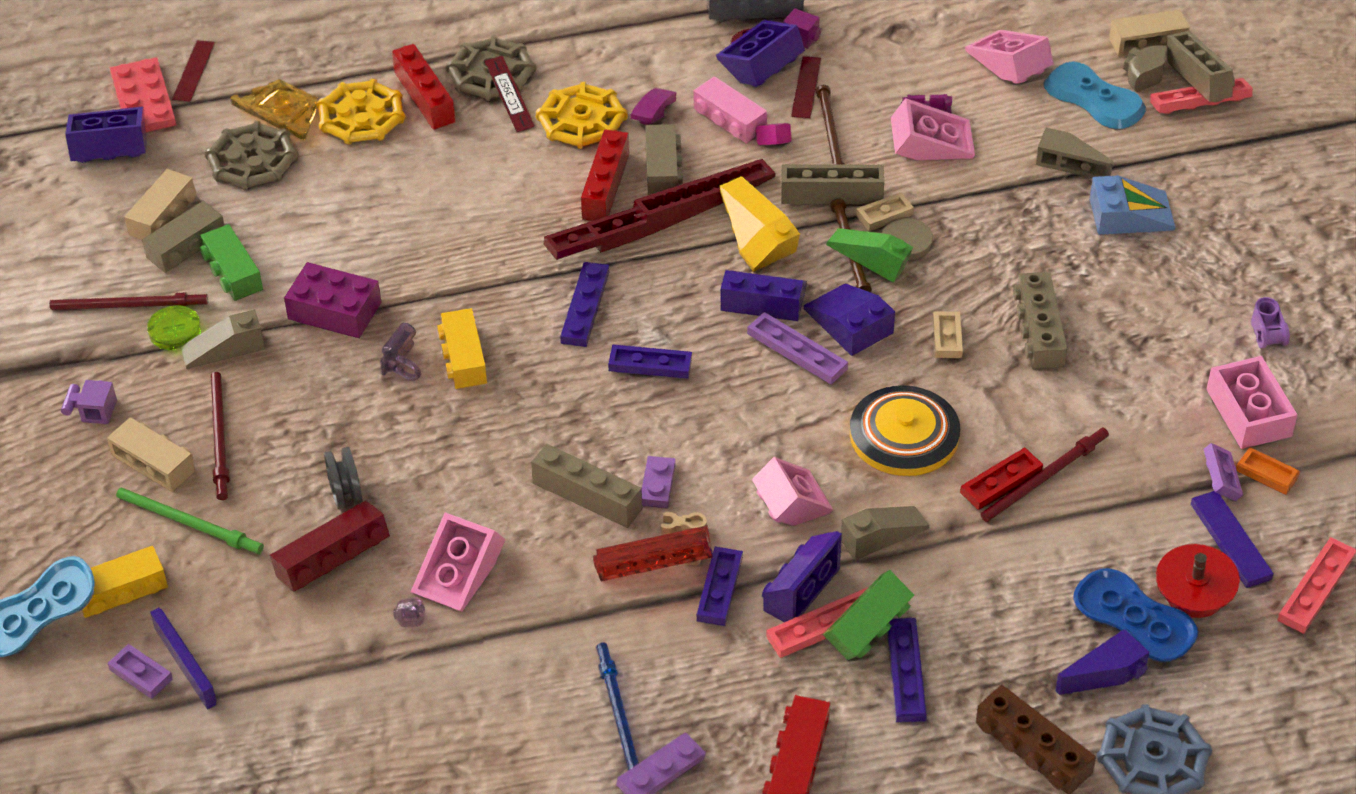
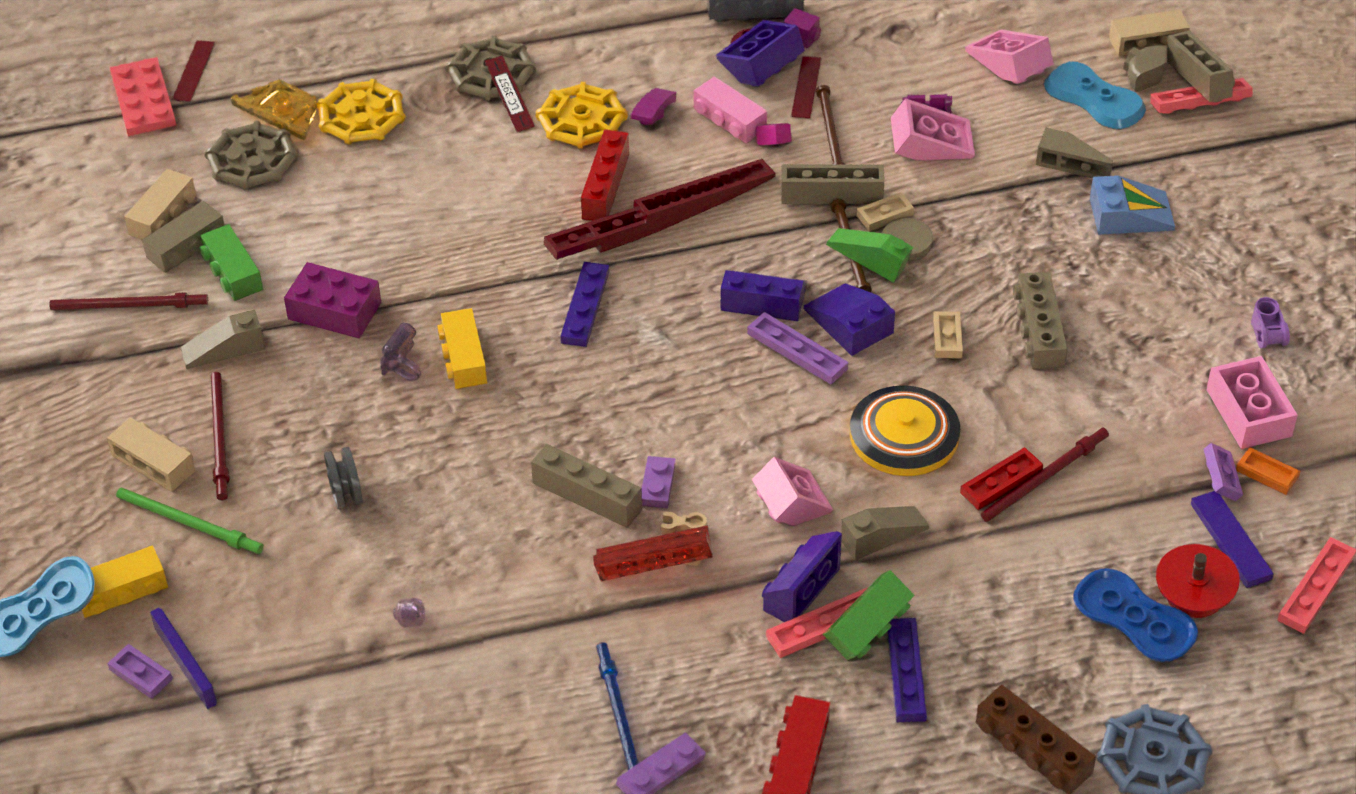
medium lavender brick [61,380,117,424] -> none
dark purple slope [65,107,147,163] -> none
clear neon green tile [147,305,201,350] -> none
dark red brick [269,500,390,592] -> none
red brick [392,43,456,130] -> none
bright pink slope [411,513,506,612] -> none
dark purple plate [608,344,692,379] -> none
dark tan brick [645,124,683,195] -> none
dark purple plate [696,546,743,626] -> none
yellow wedge [720,176,800,272] -> none
dark purple slope [1055,629,1149,695] -> none

